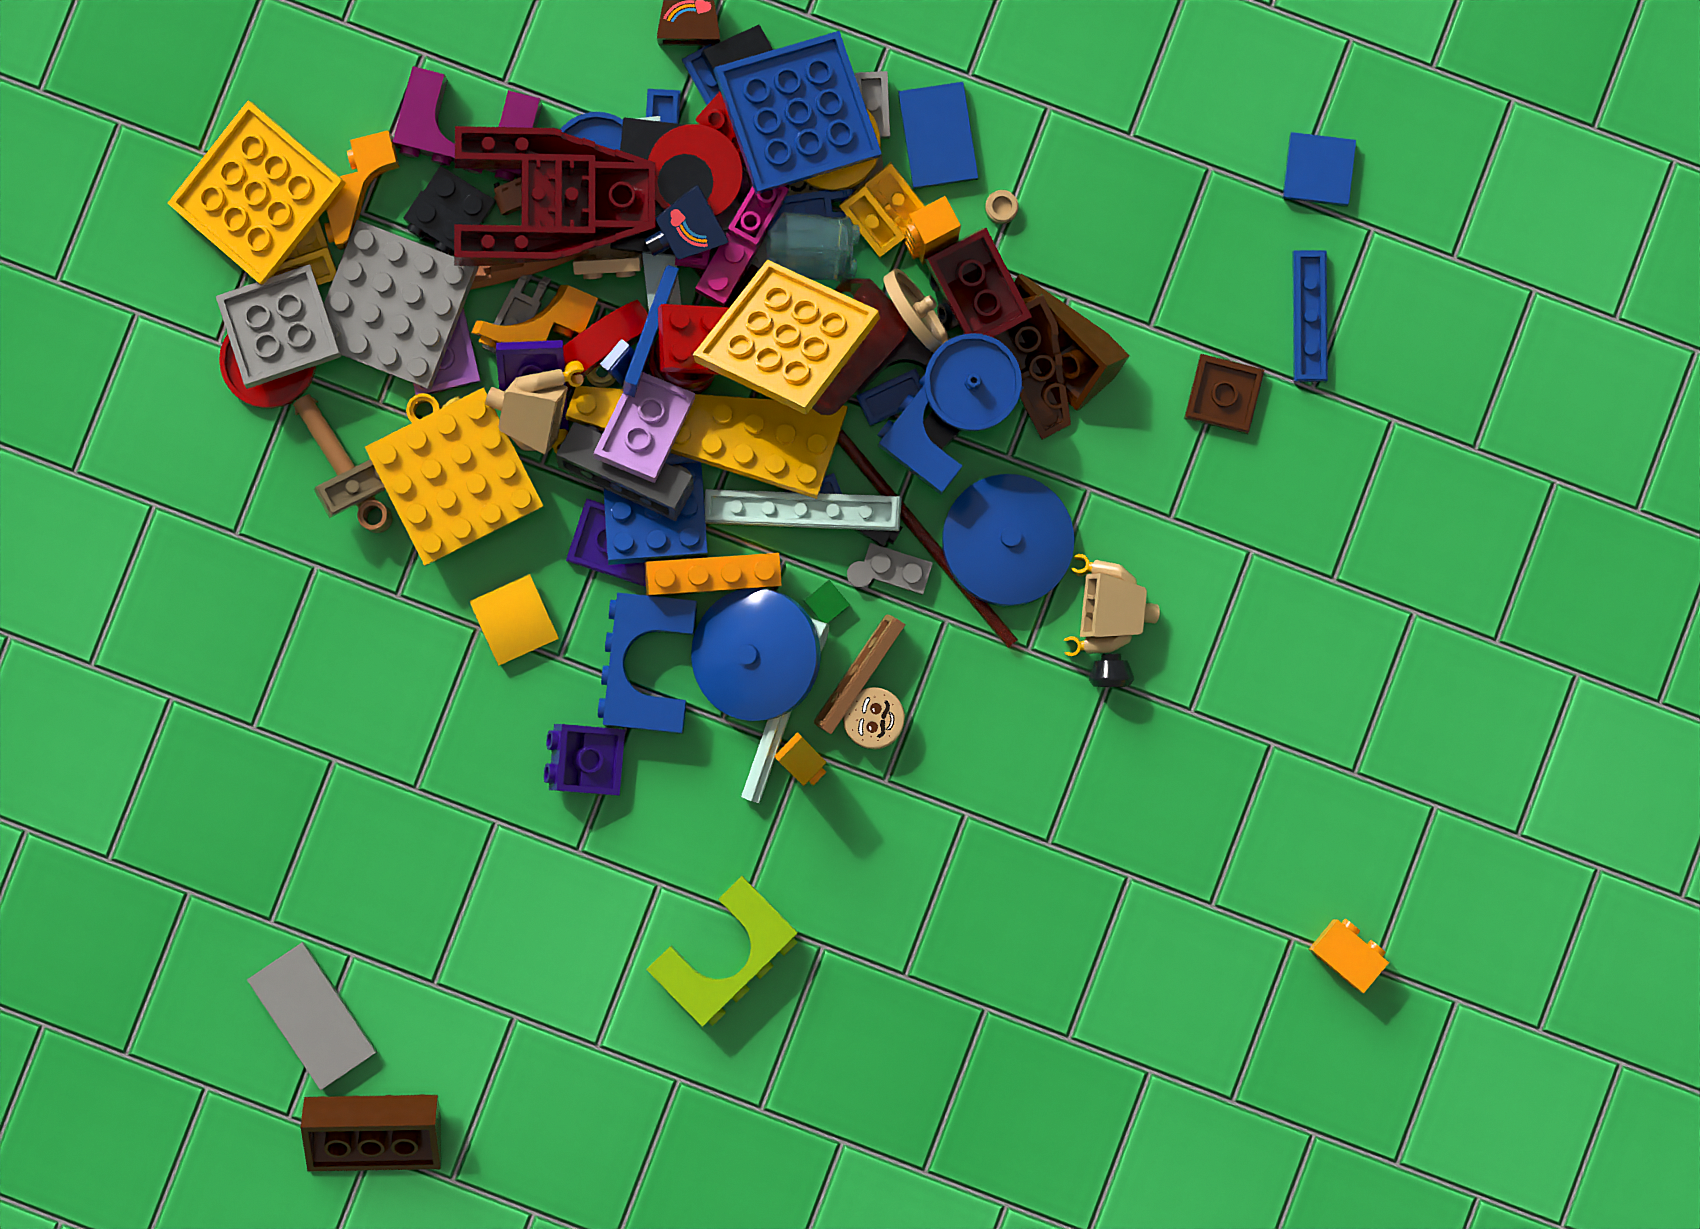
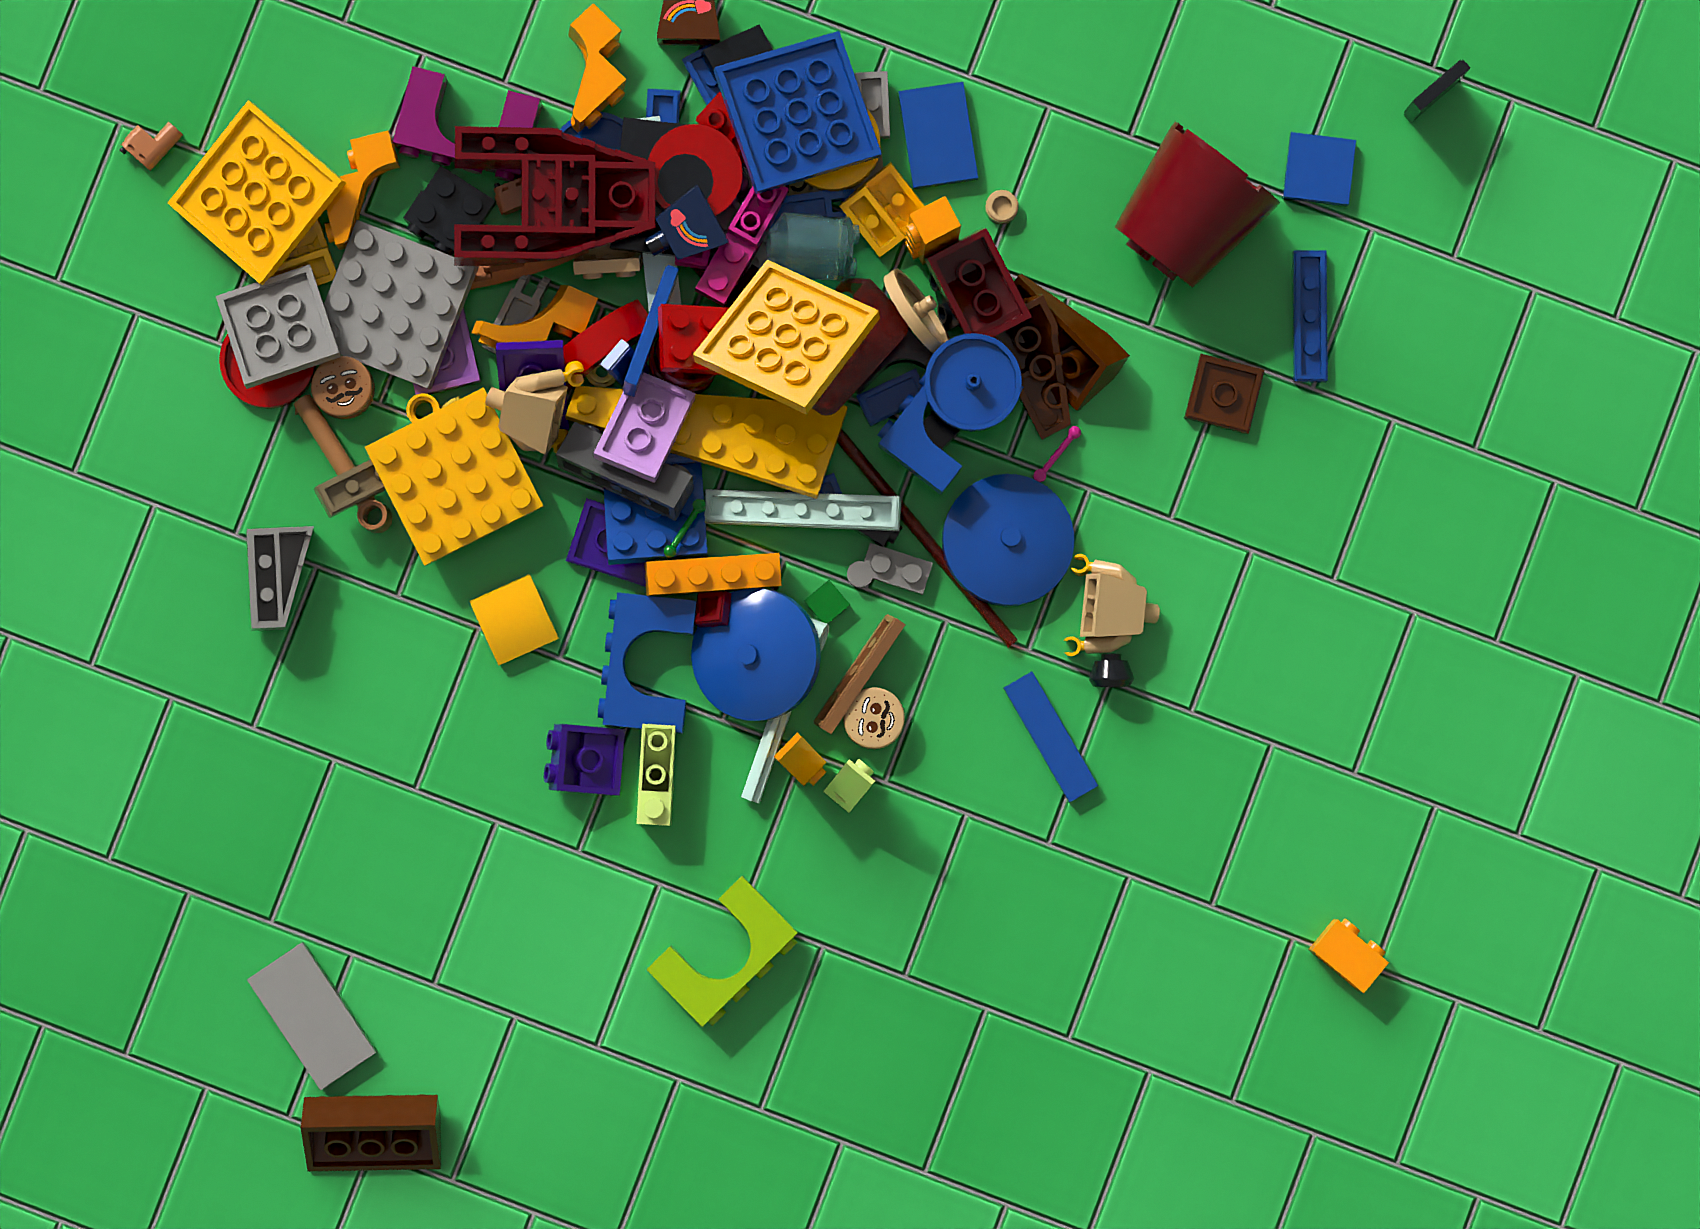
none -> nougat piece [120,122,183,171]
none -> light grey wedge [246,526,314,631]
none -> medium nougat head [311,356,375,419]
none -> light orange arch [568,3,627,133]
none -> yellowish green slope [636,724,676,826]
none -> green hinge [664,499,706,558]
none -> dark red tile [694,590,732,628]
none -> yellowish green slope [824,759,875,813]
none -> blue tile [1003,671,1098,803]
none -> dark pink hinge [1033,426,1081,483]
none -> dark red cone [1115,121,1280,288]
none -> black tile [1404,59,1470,123]

